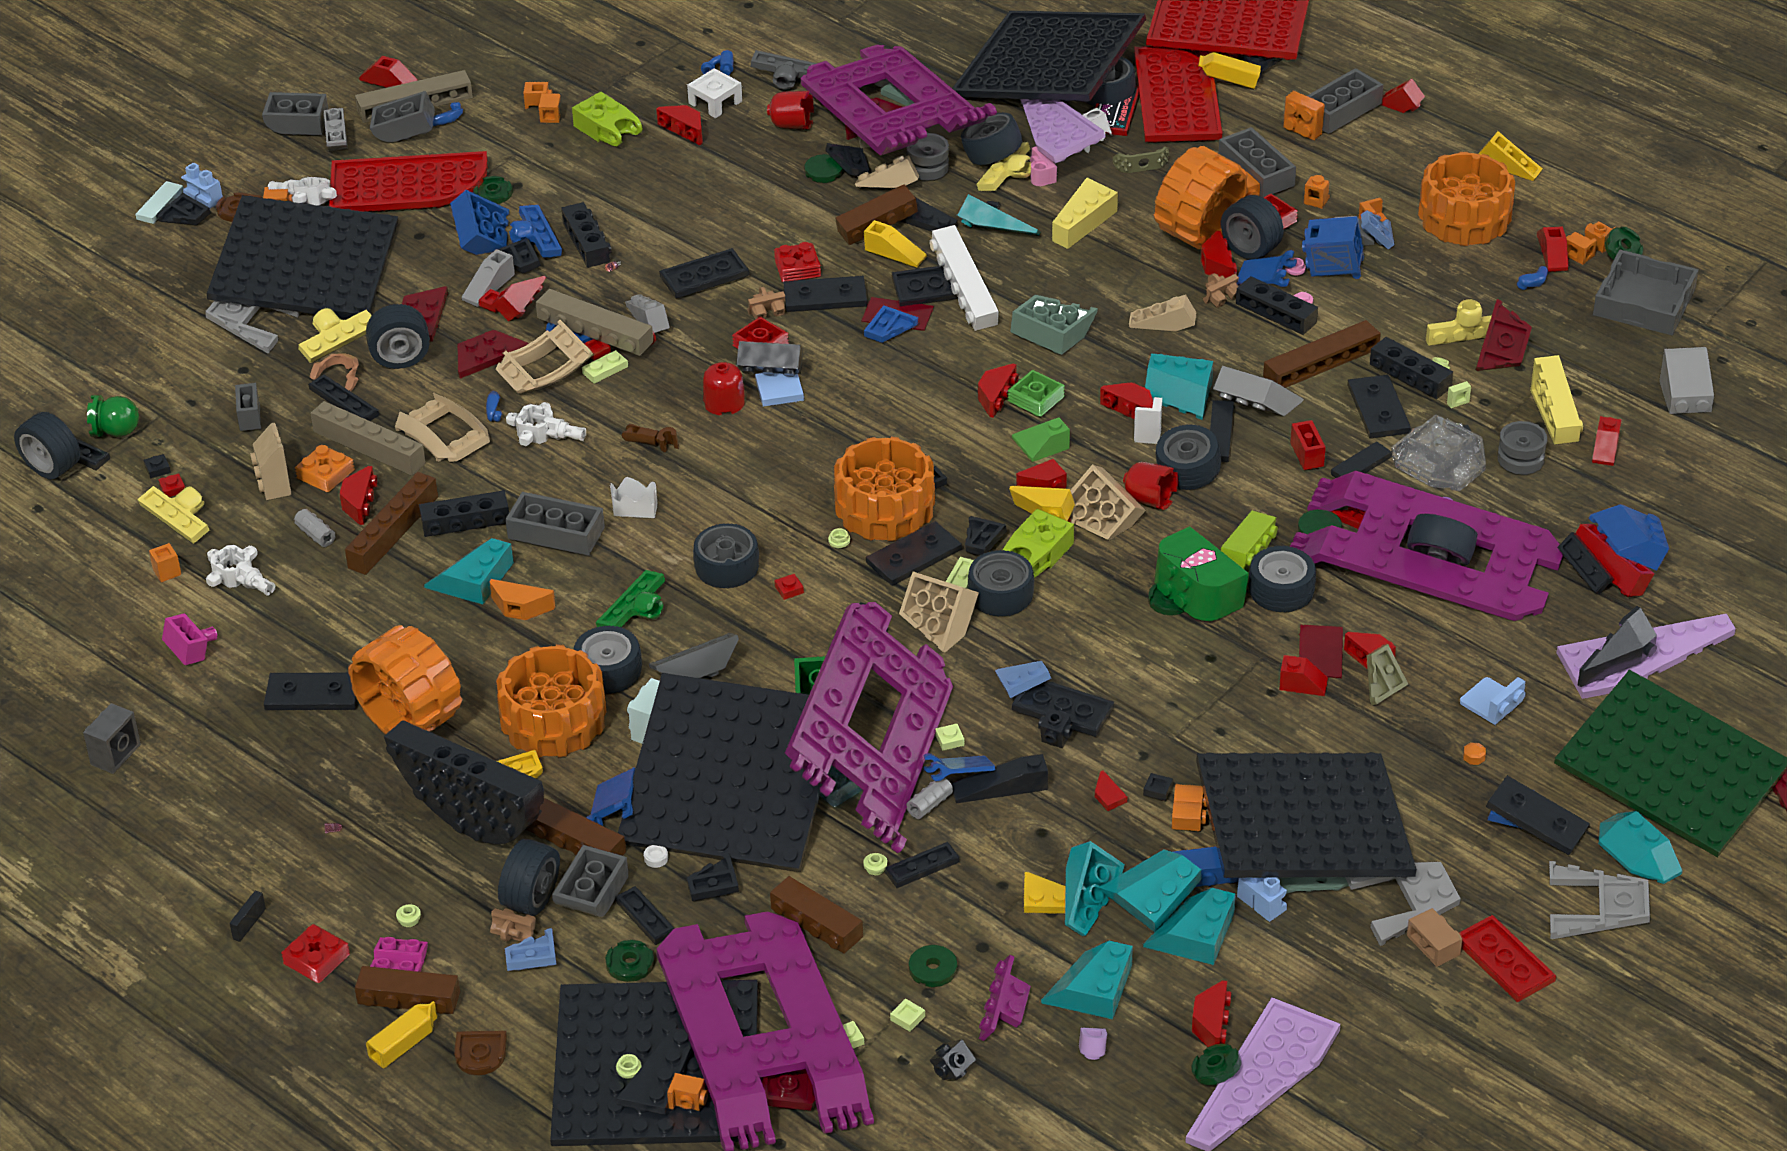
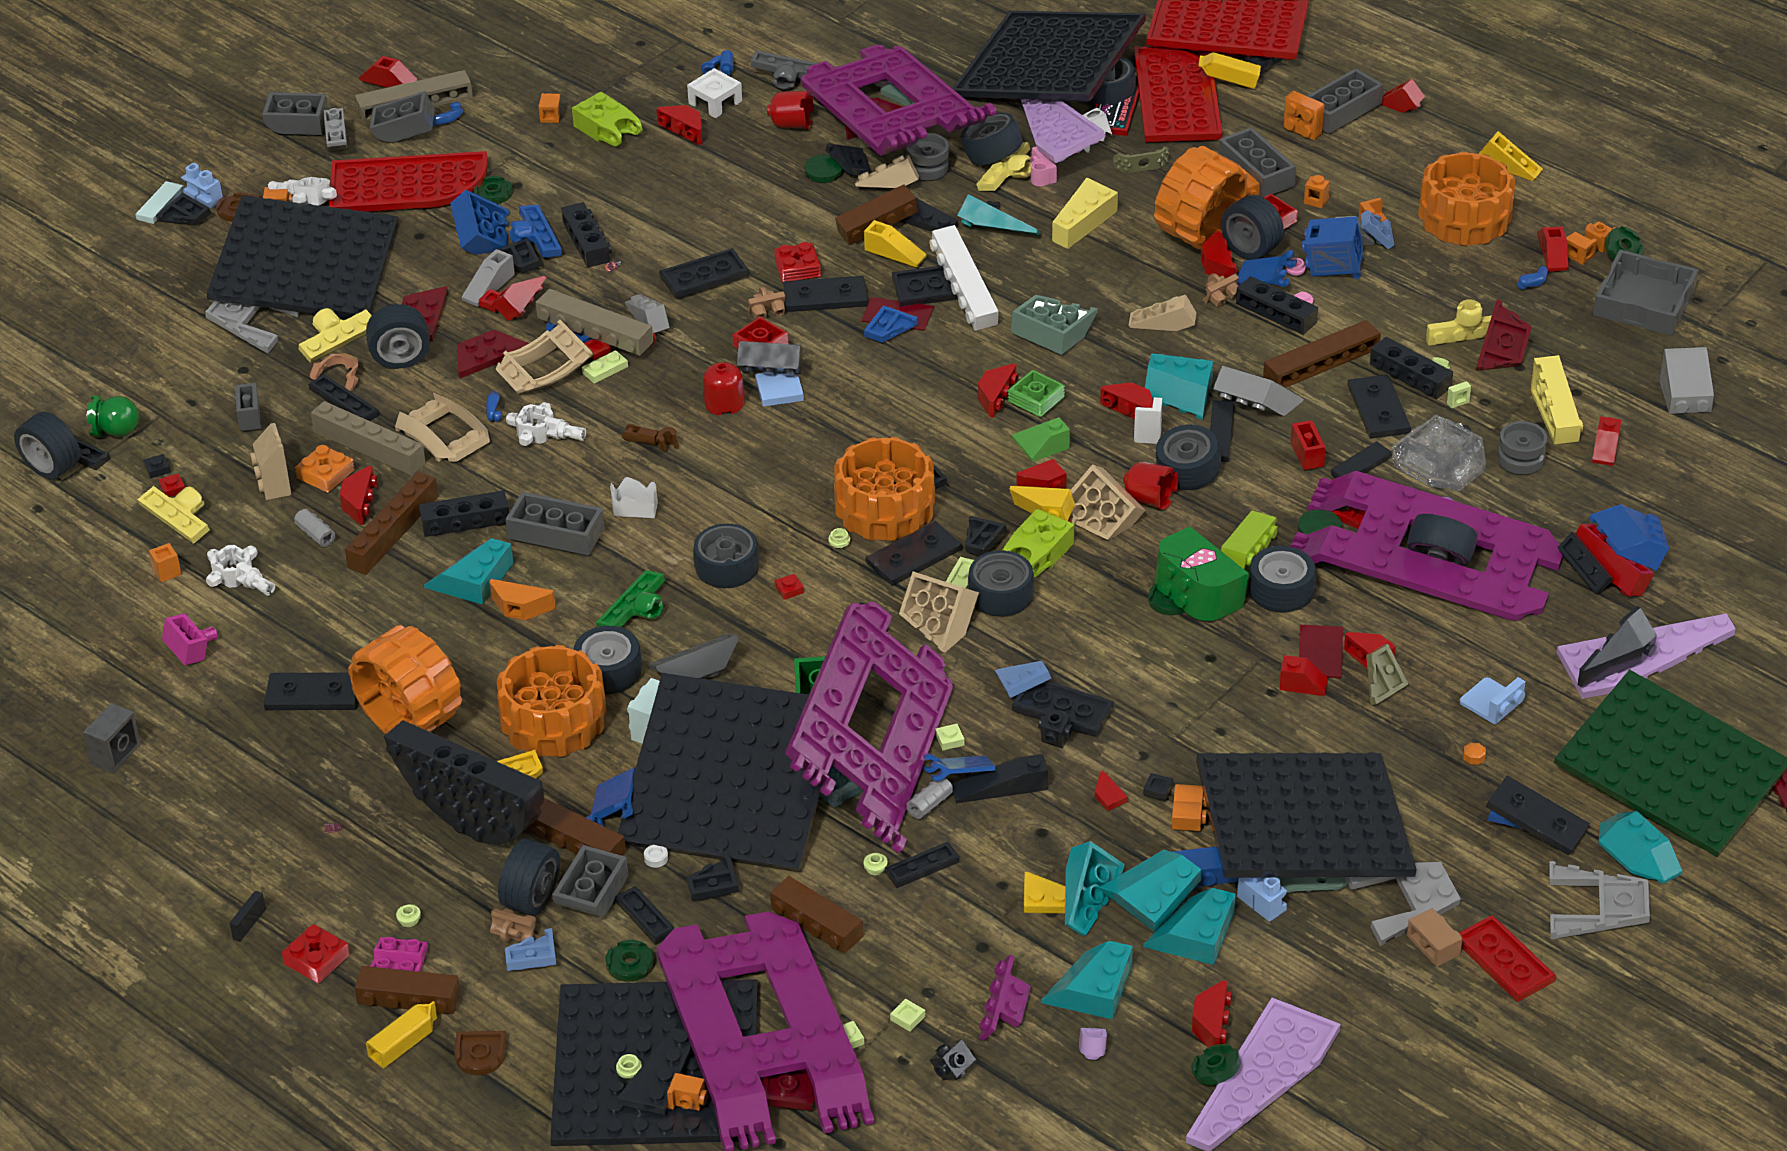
orange brick [523,82,552,109] -> none
dark green tile [909,945,958,987] -> none

